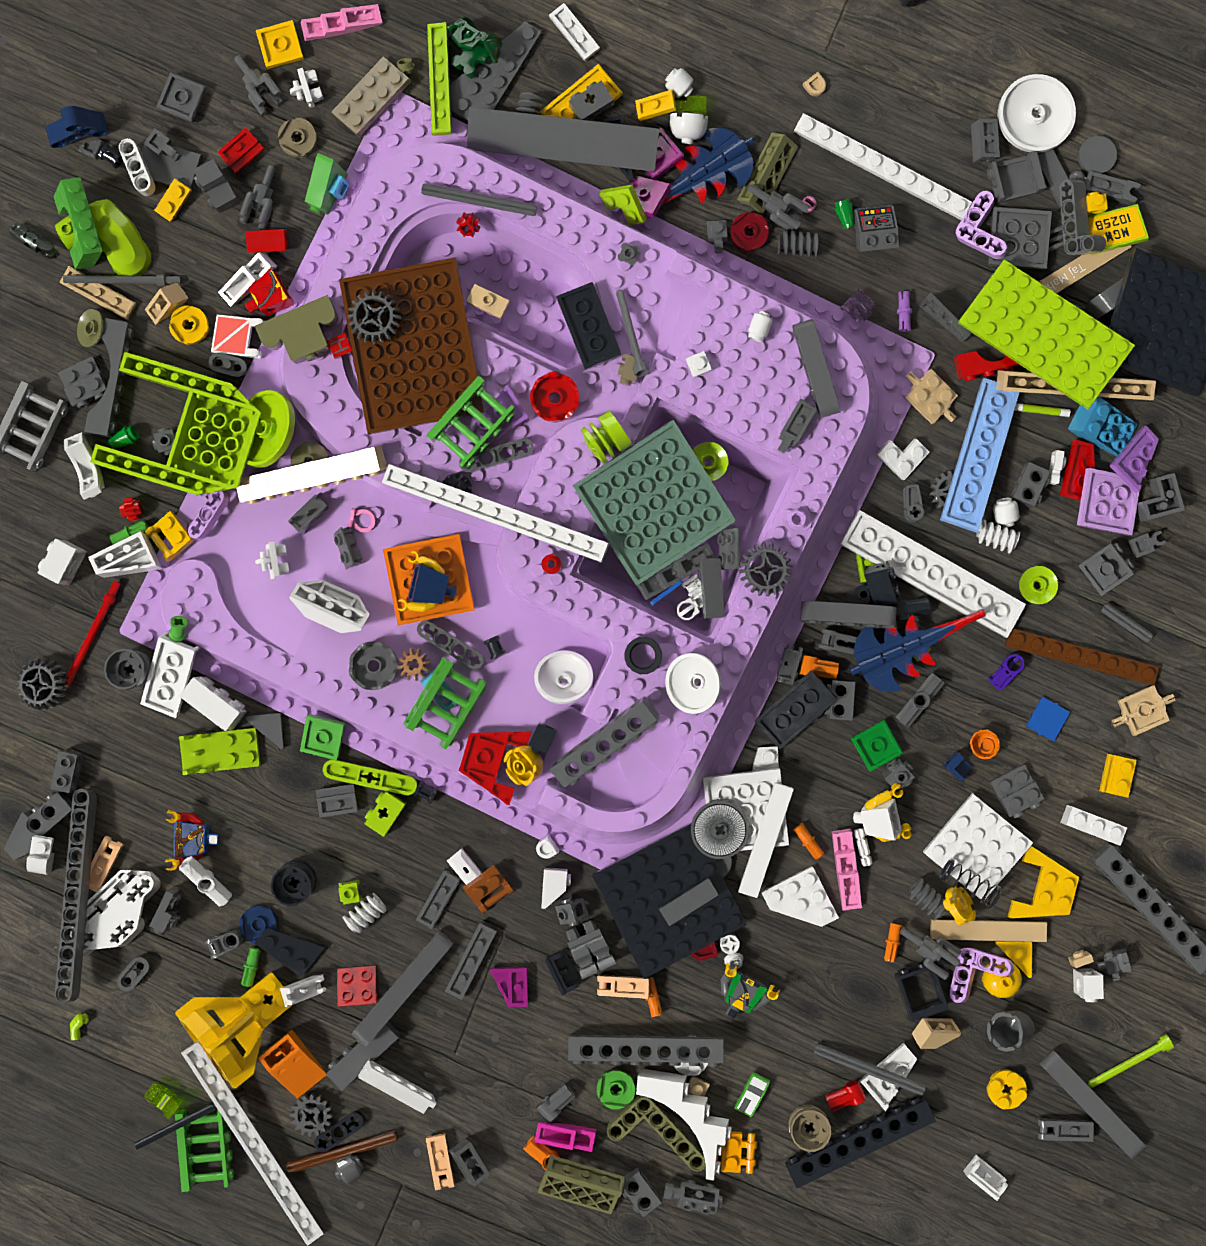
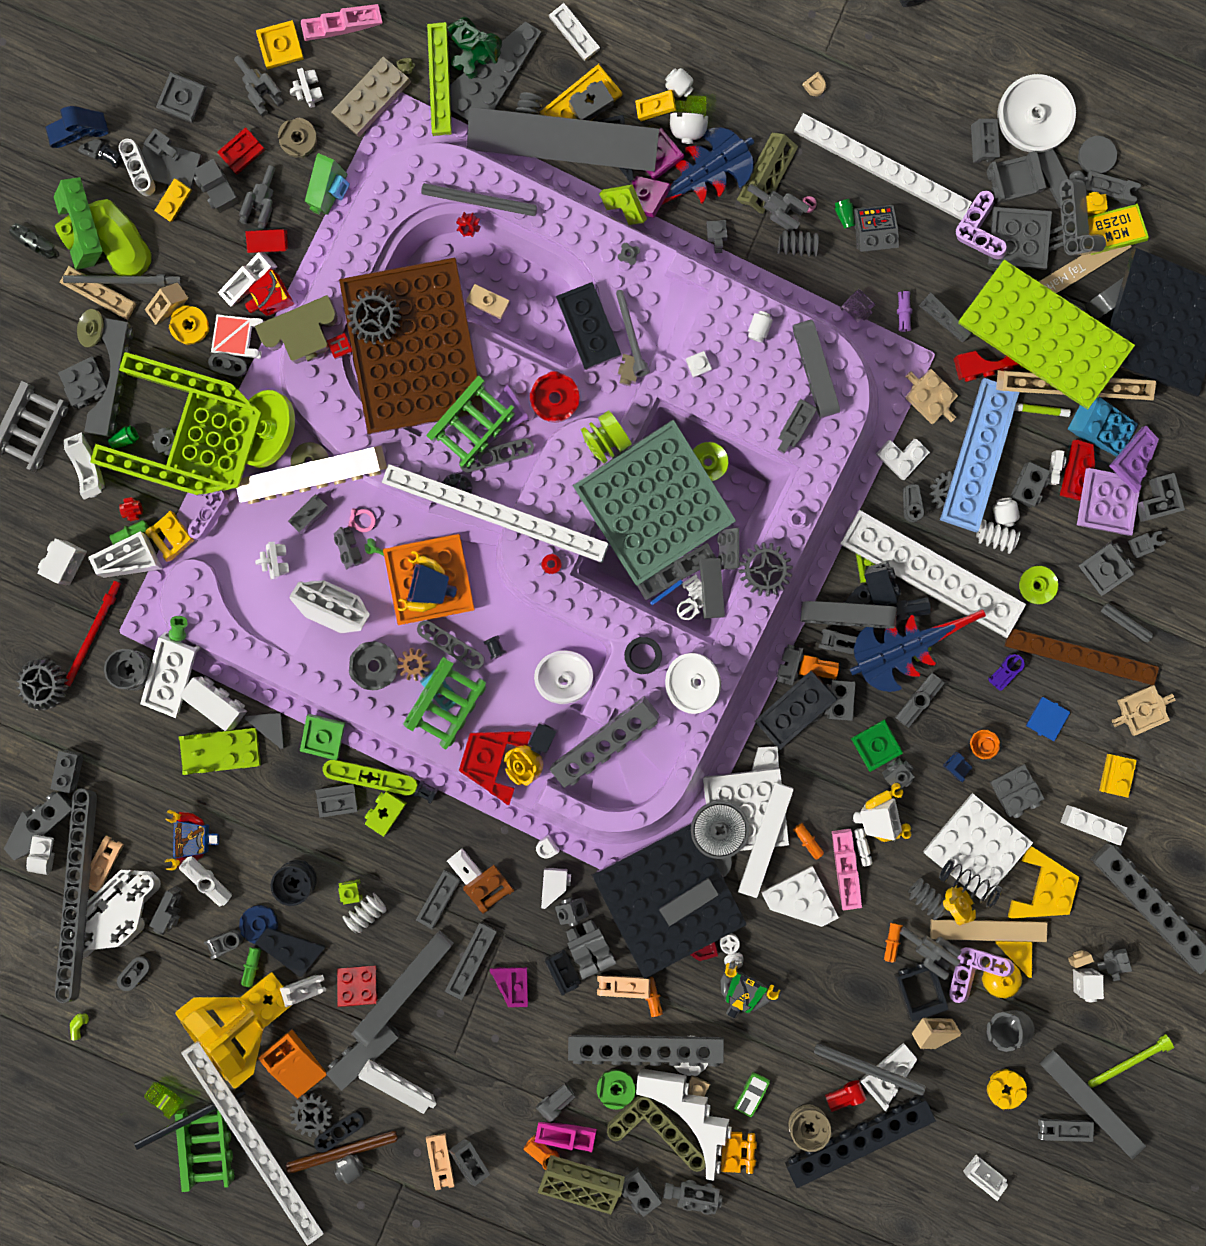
dark red plate [730,212,769,252] -> none
none -> bright green hand [364,538,384,556]

